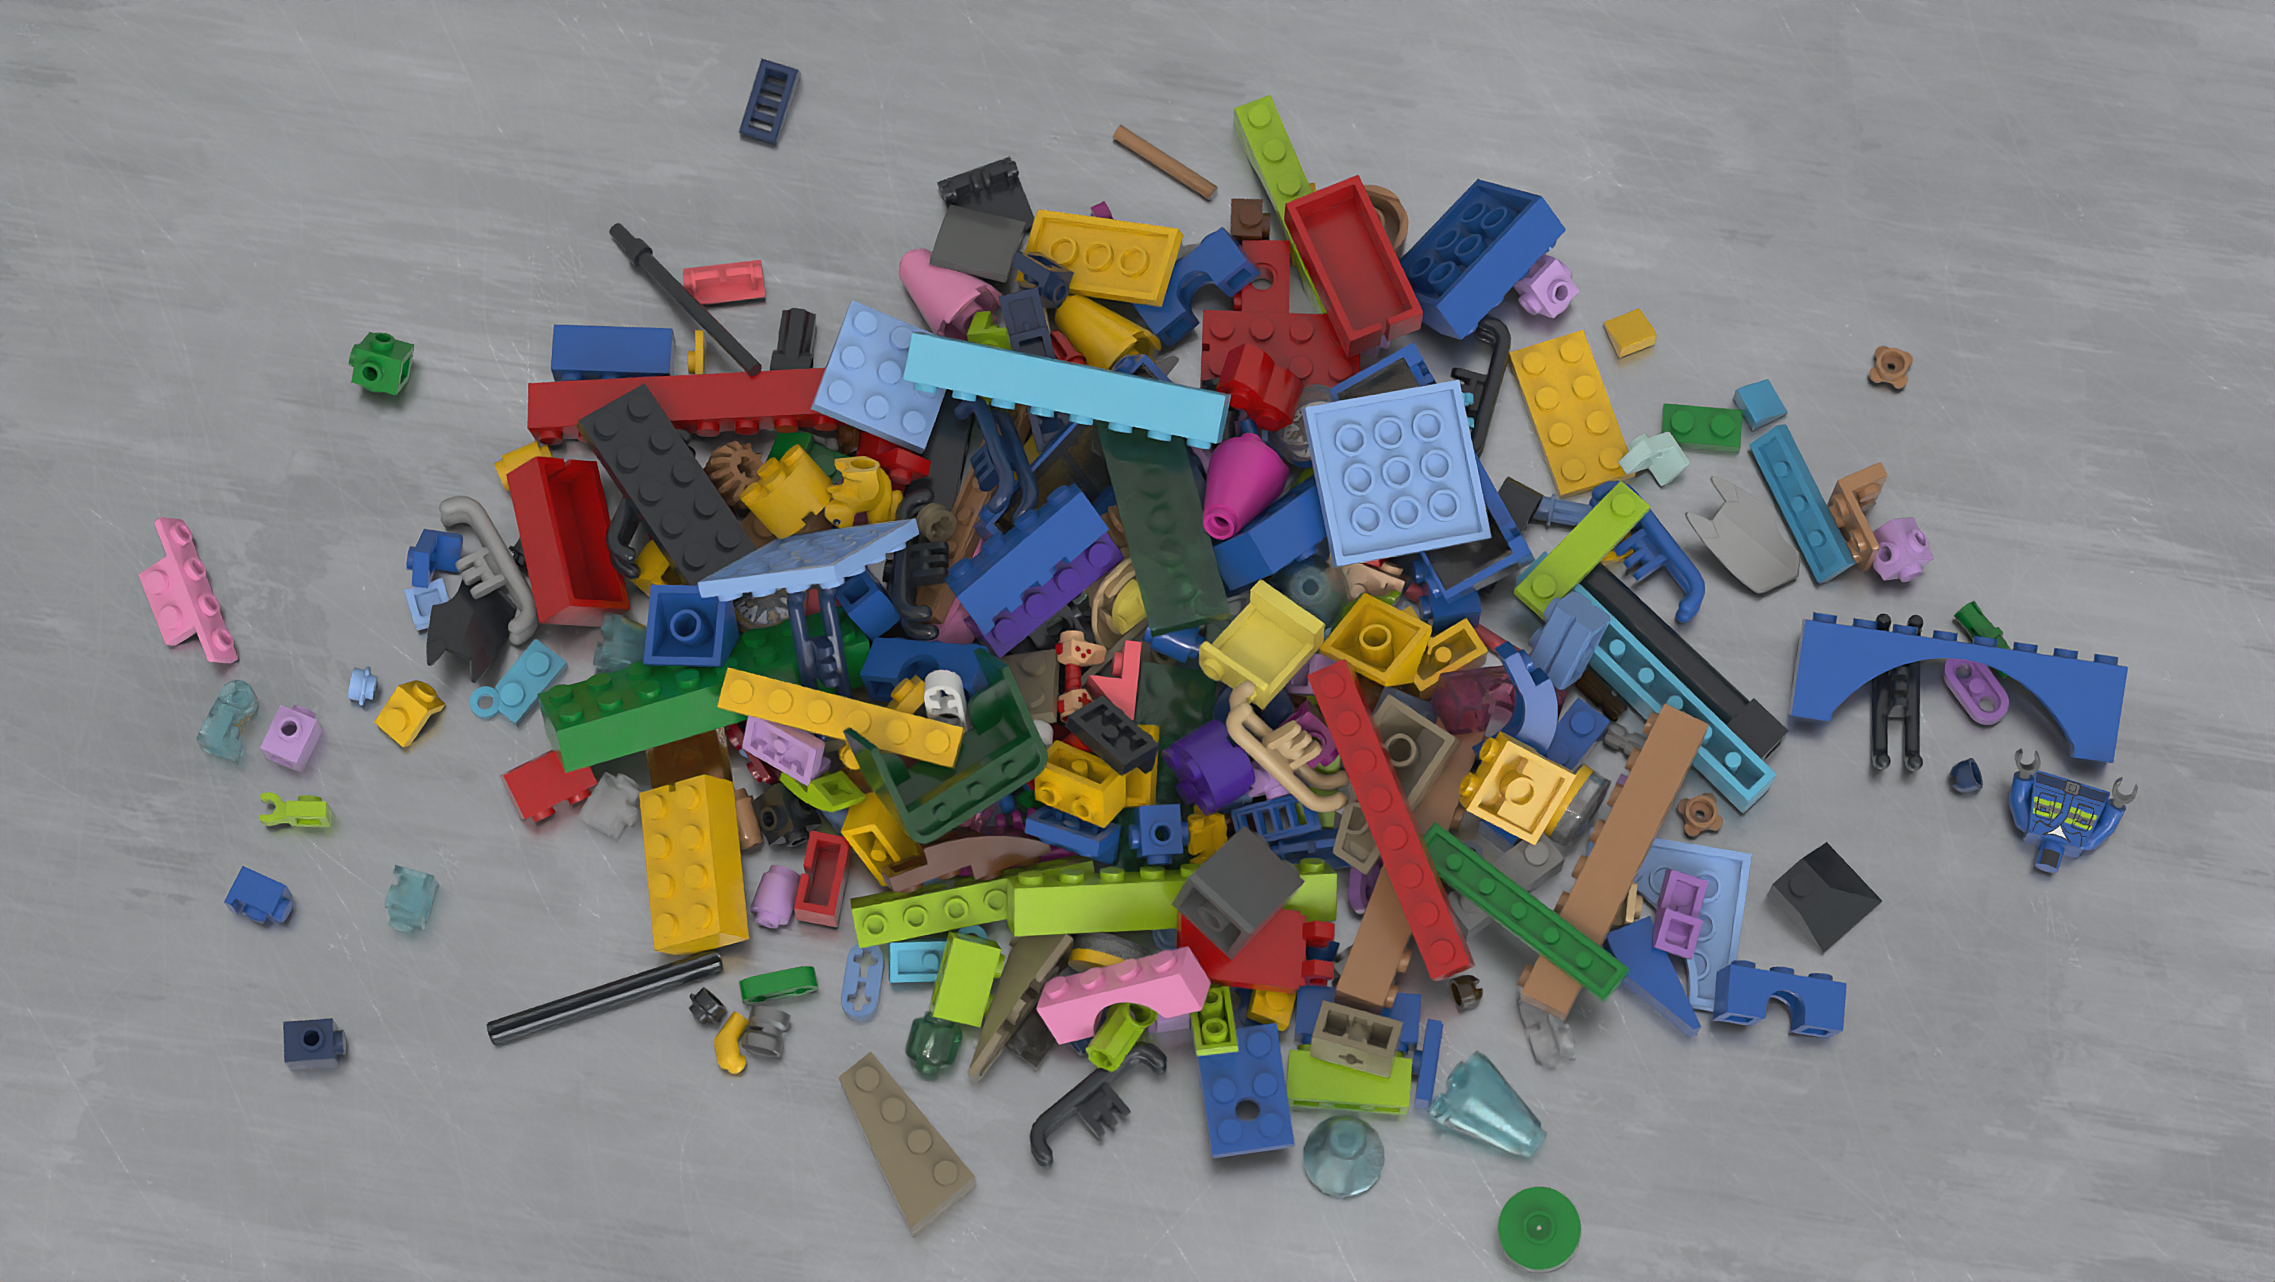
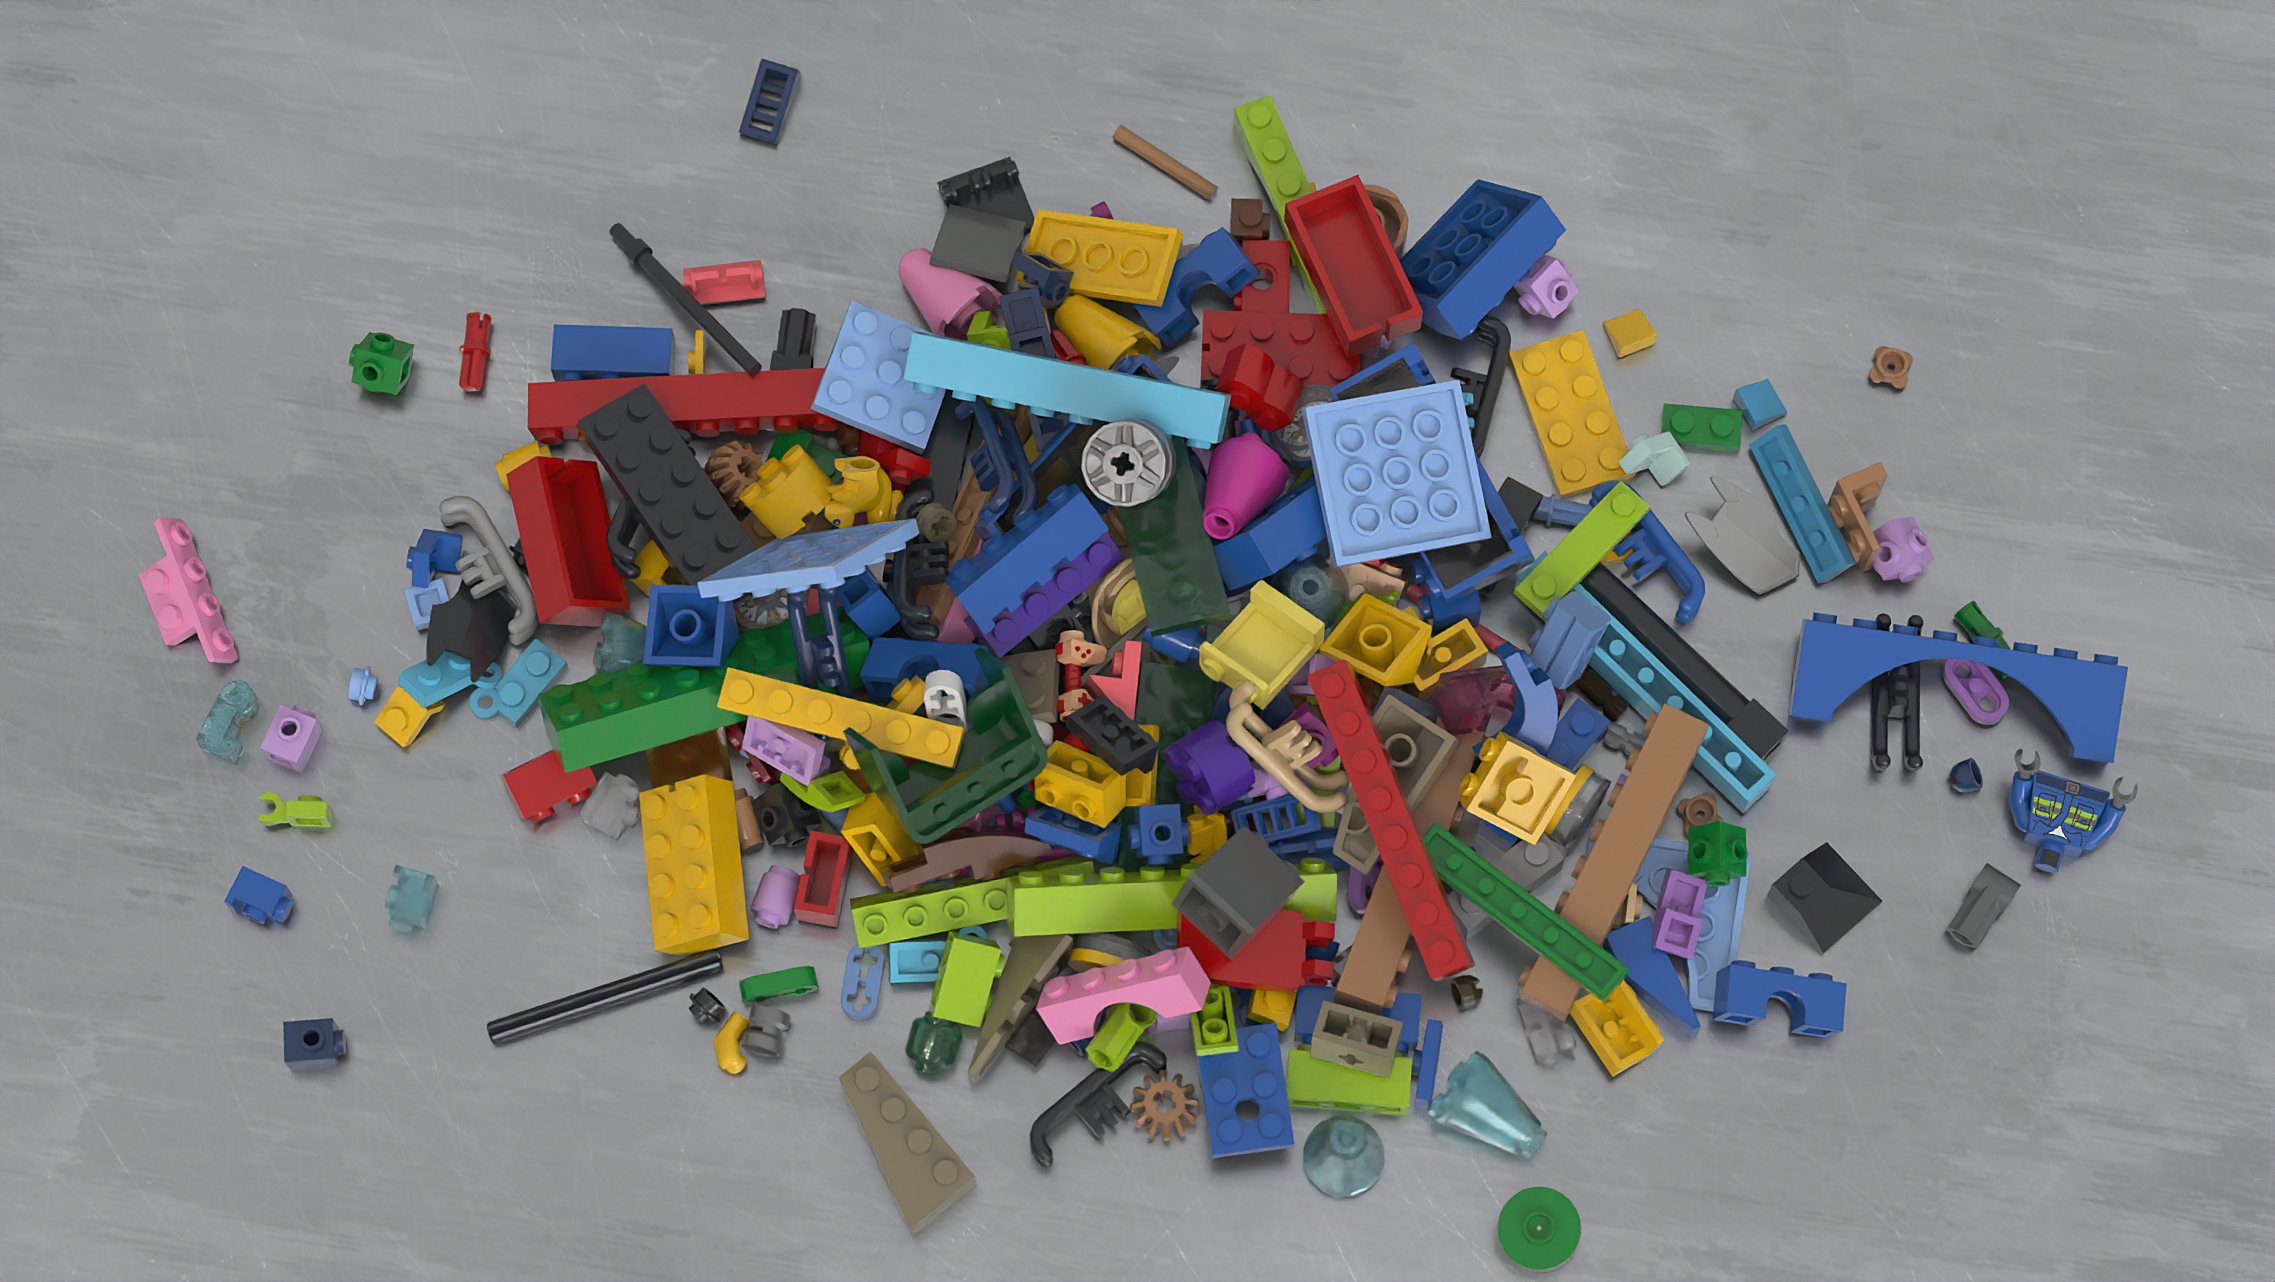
none -> medium azure hinge [398,651,503,708]
none -> red axle [459,312,492,392]
none -> flat silver wheel [1081,418,1176,507]
none -> medium nougat gear [1130,1070,1200,1141]
none -> yellow bracket [1569,980,1664,1077]
none -> green brick [1687,821,1747,887]
none -> dark grey piece [1946,863,2021,949]

